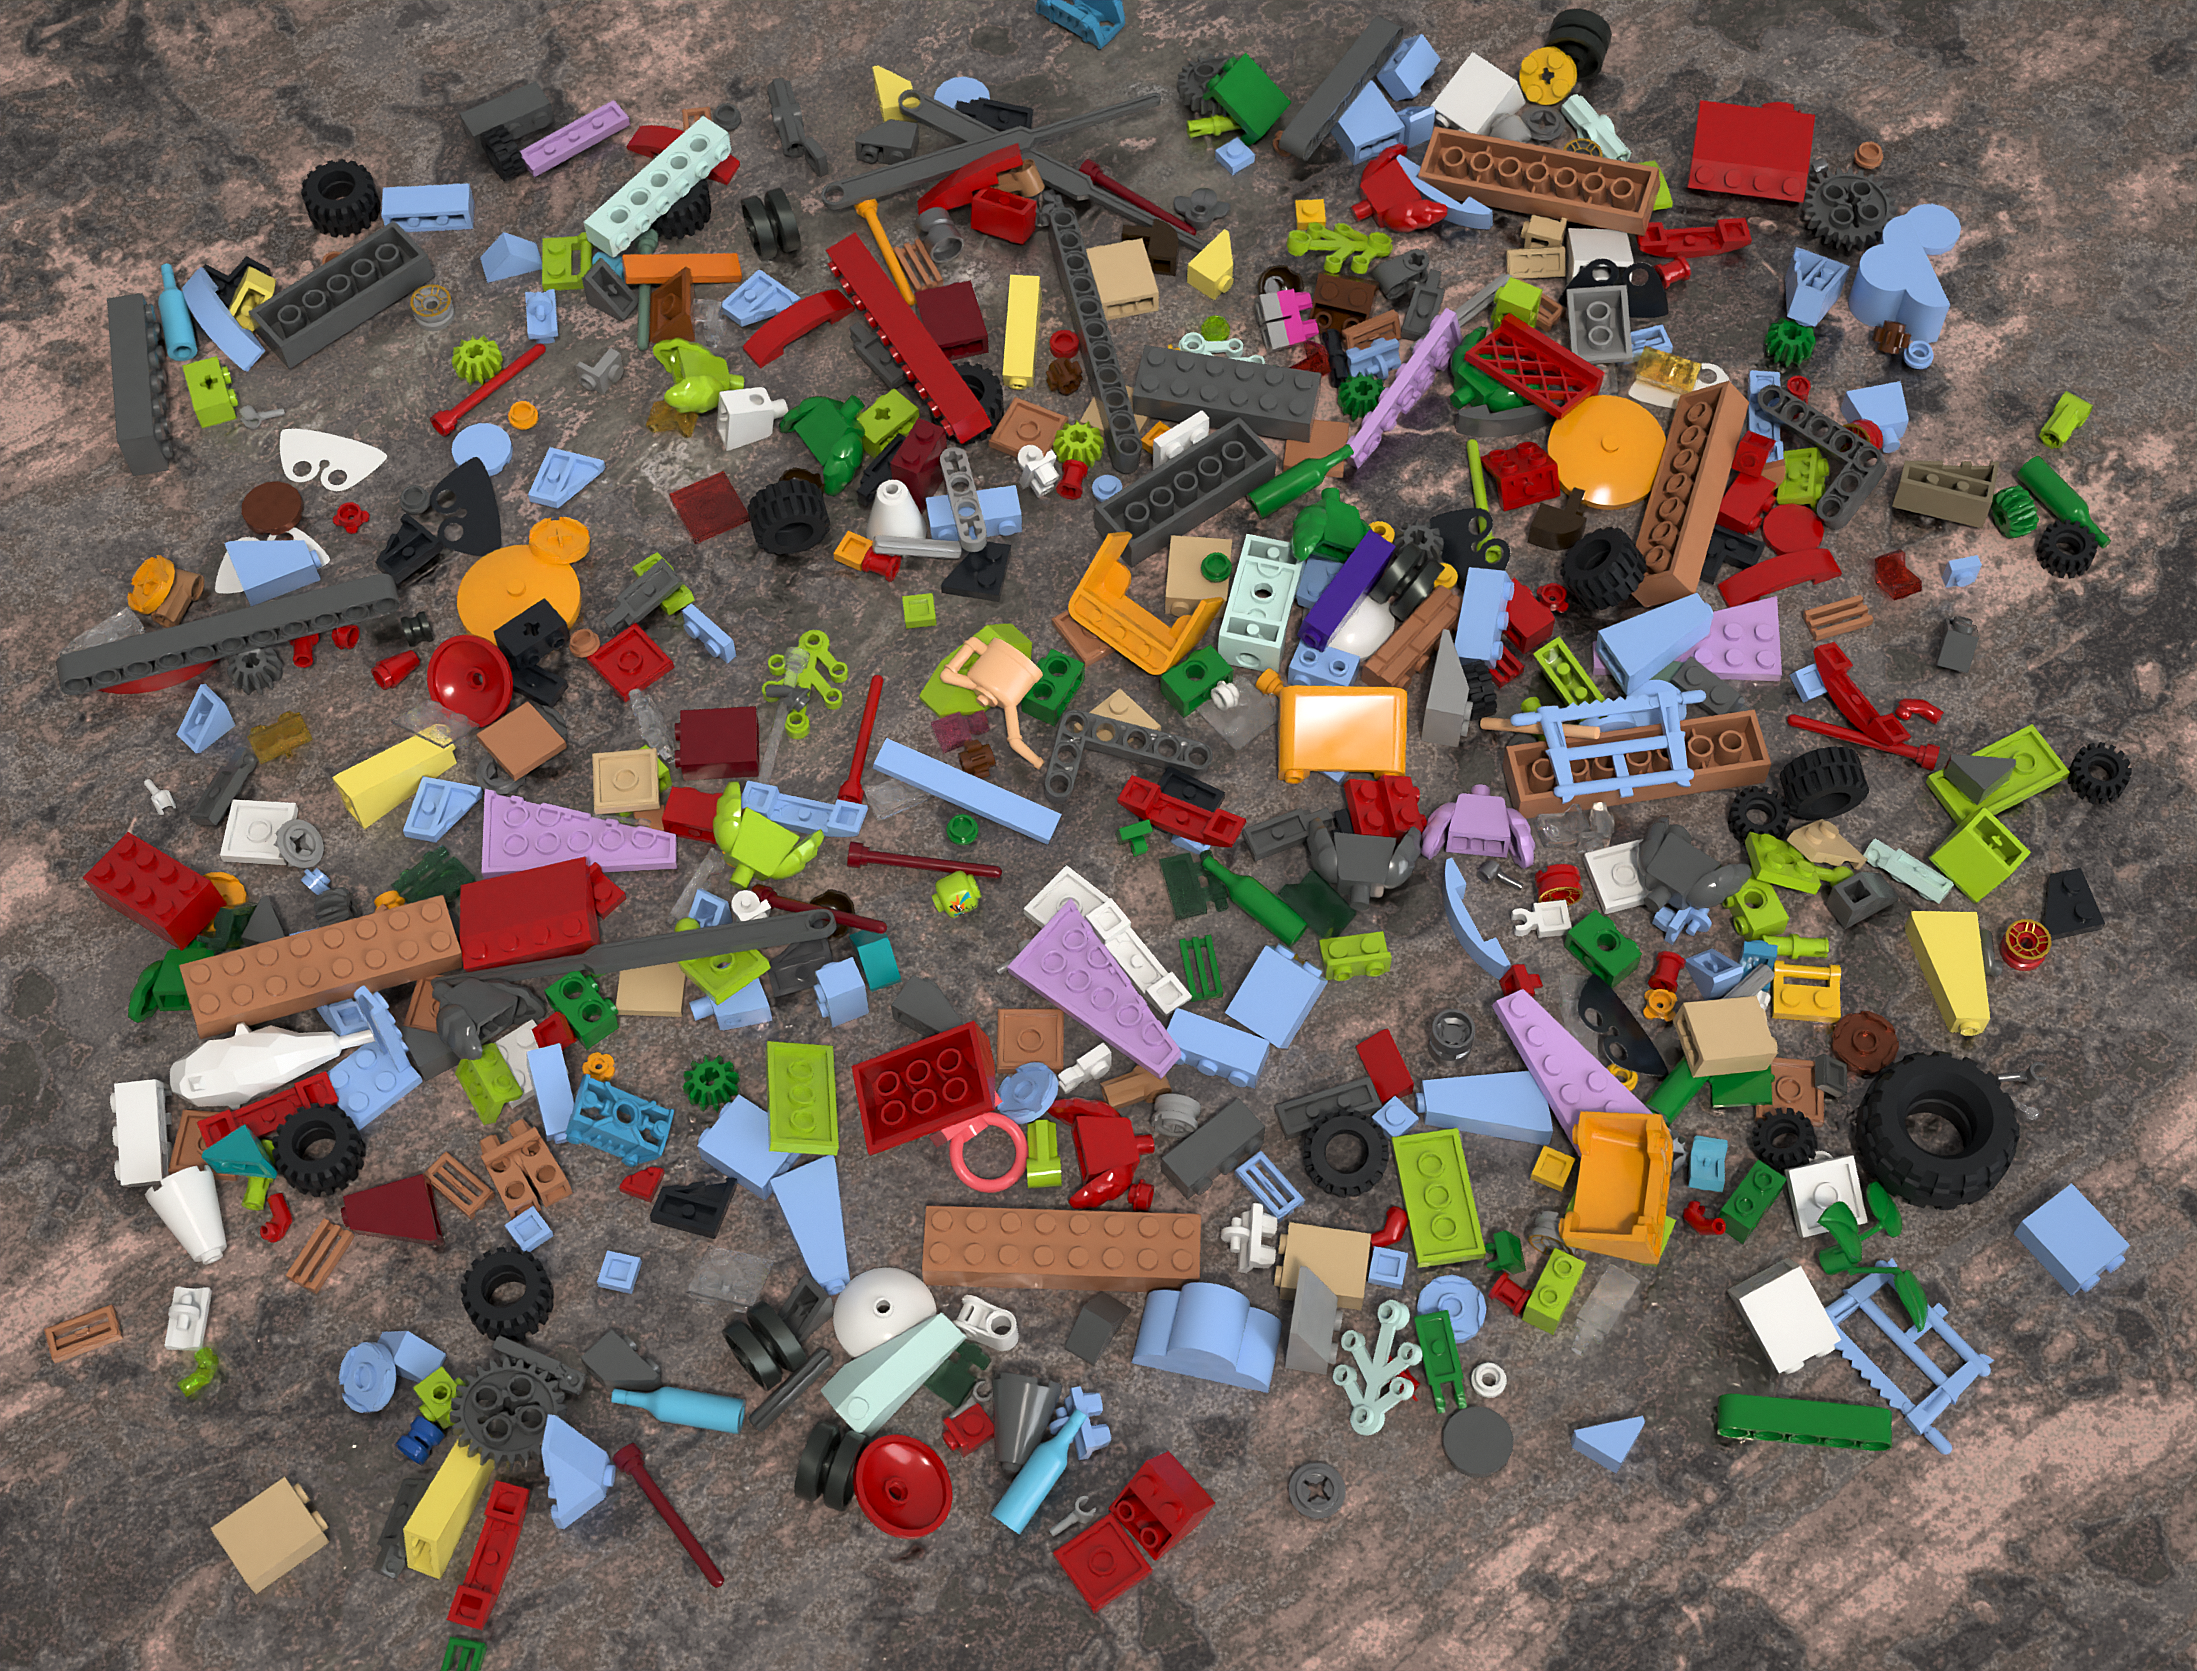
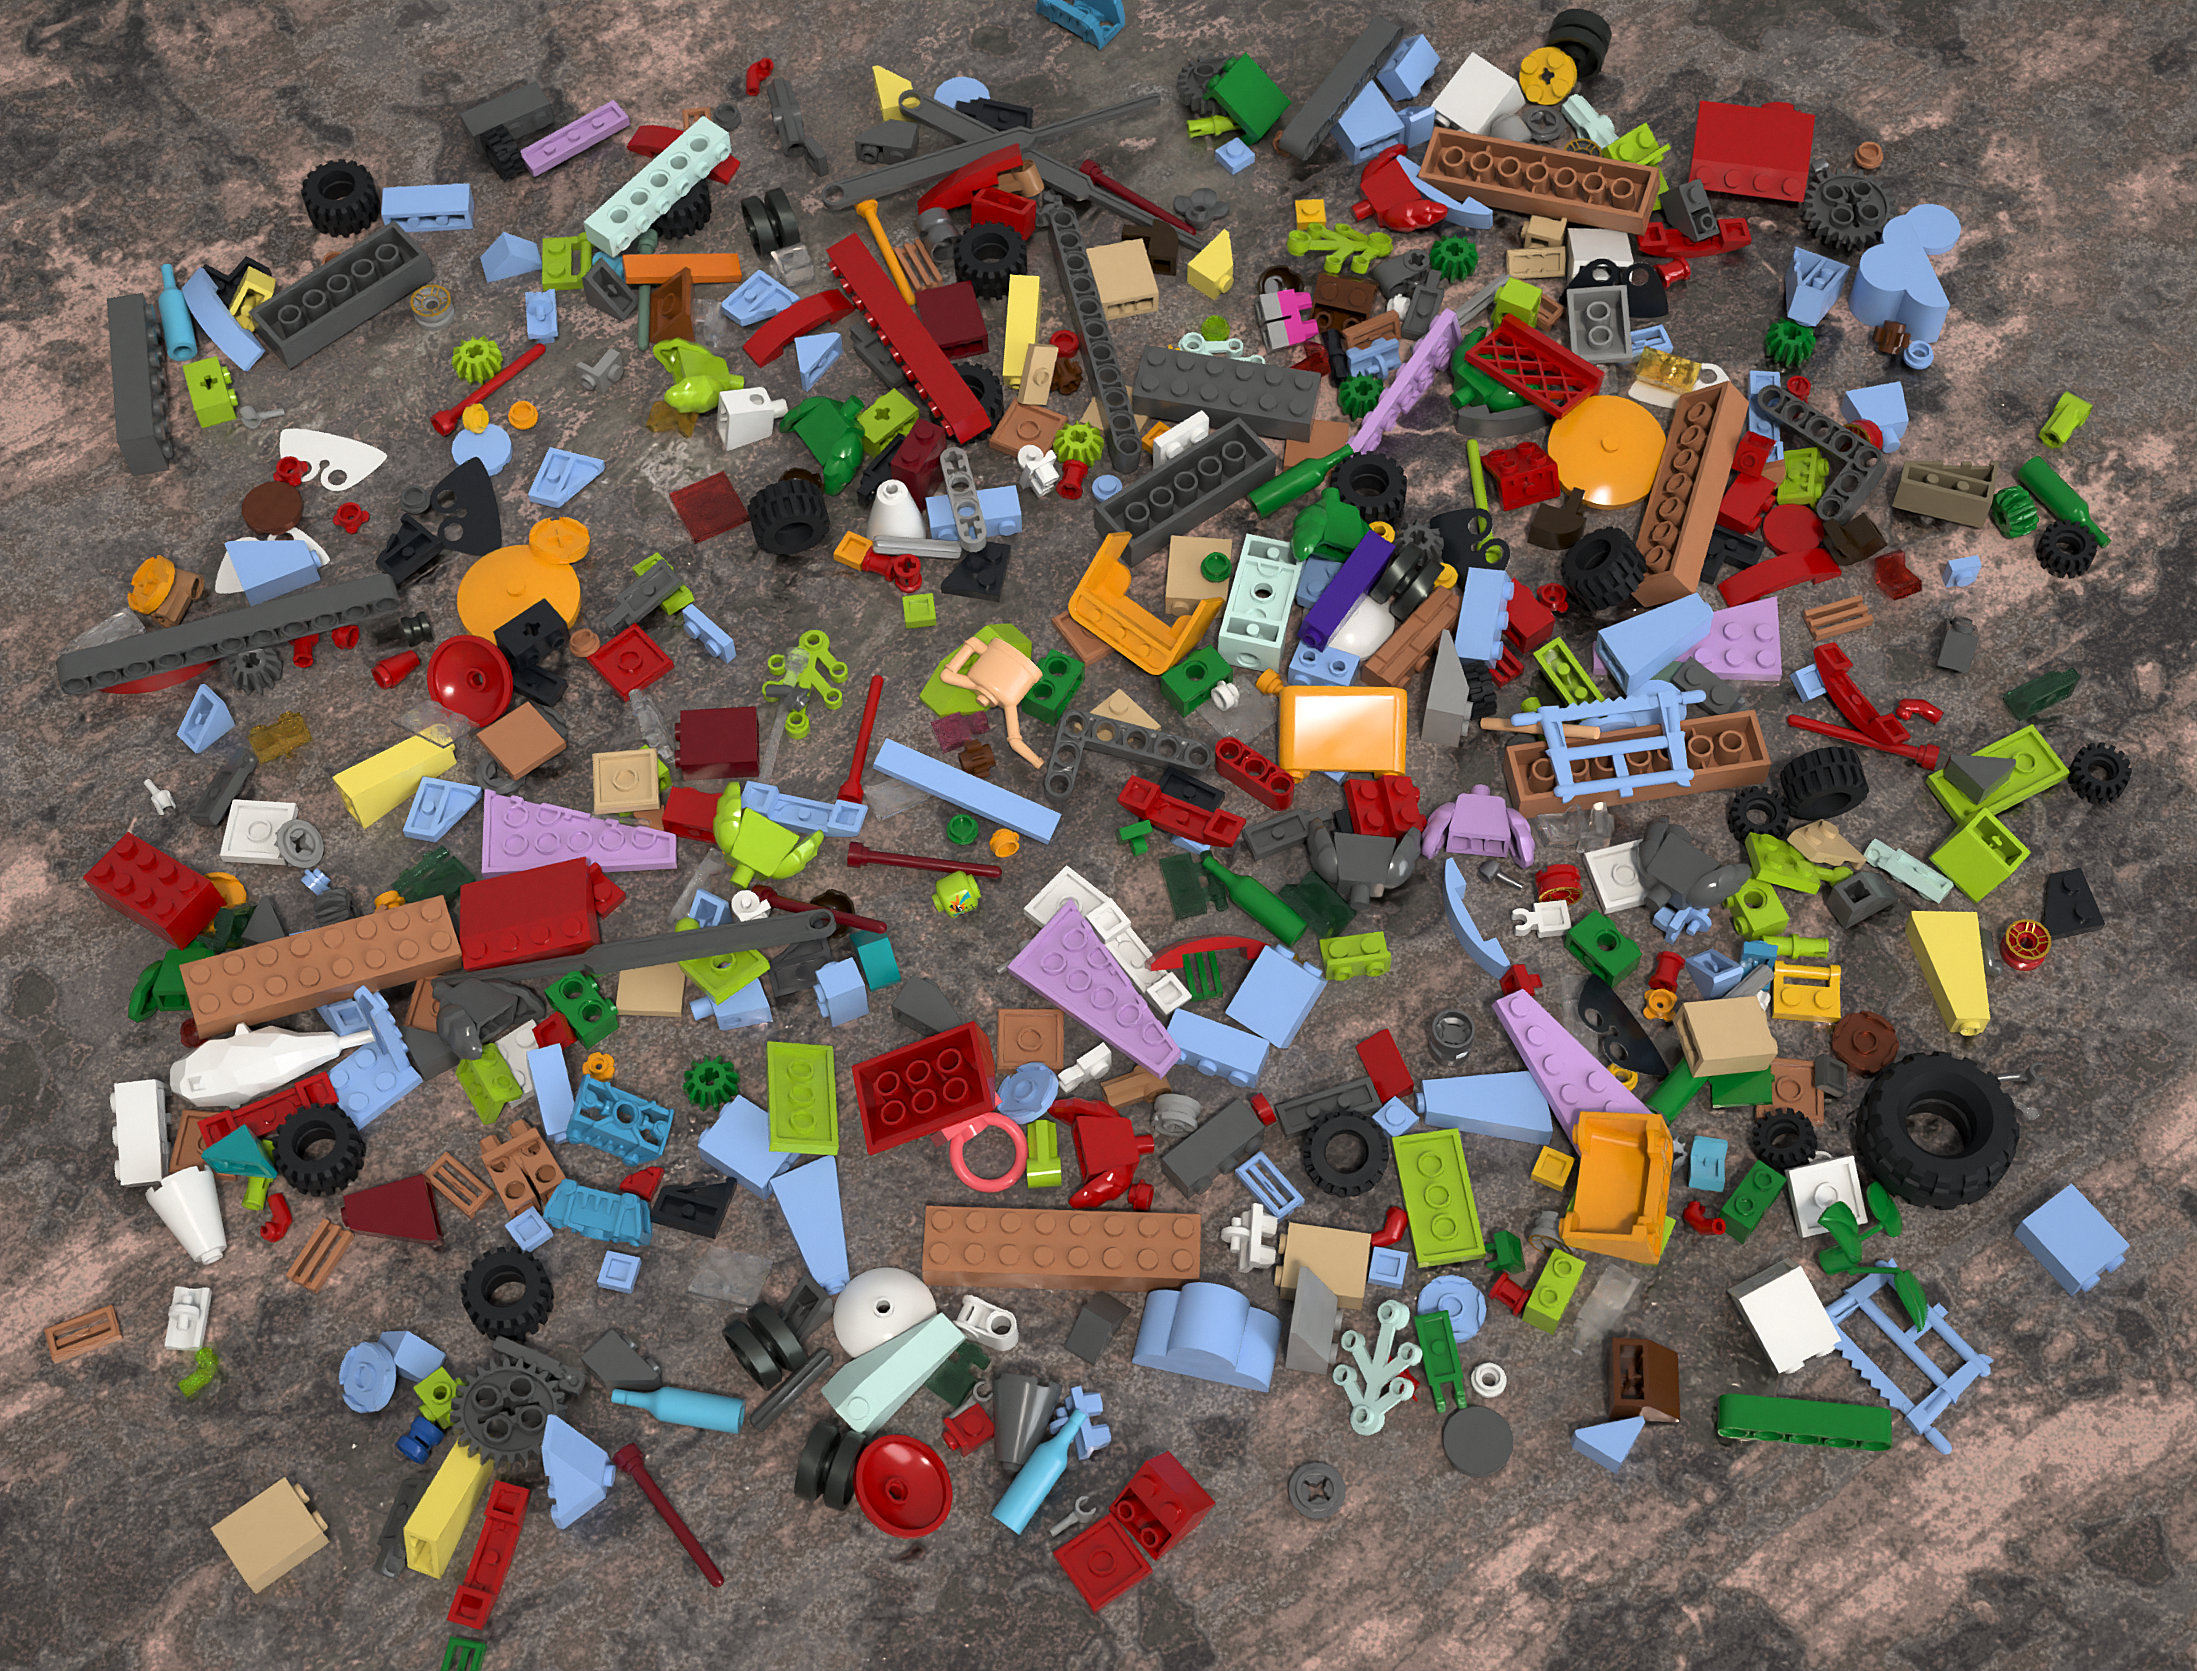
none -> clear red plate [180,1017,212,1048]
none -> red plate [273,456,309,487]
none -> yellow plate [463,404,489,434]
none -> dark azure piece [543,1179,653,1247]
none -> red arm [746,57,774,96]
none -> clear brick [768,242,816,290]
none -> light blue slope [795,332,843,391]
none -> red bush [893,554,922,593]
none -> black tyre [954,221,1027,301]
none -> light orange plate [989,828,1019,858]
none -> tan plate [1017,343,1058,405]
none -> red slope [1144,934,1271,971]
none -> red beam [1214,737,1295,811]
none -> red tile [1249,1092,1277,1127]
none -> black tyre [1330,451,1407,526]
none -> white plate [1387,294,1411,321]
none -> green gear [1429,233,1479,284]
none -> lime bracket [1601,122,1671,166]
none -> reddish brown slope [1607,1338,1680,1422]
none -> dark grey slope [1659,178,1720,242]
none -> dark brown brick [1822,513,1888,566]
none -> clear green bracket [2002,668,2081,722]

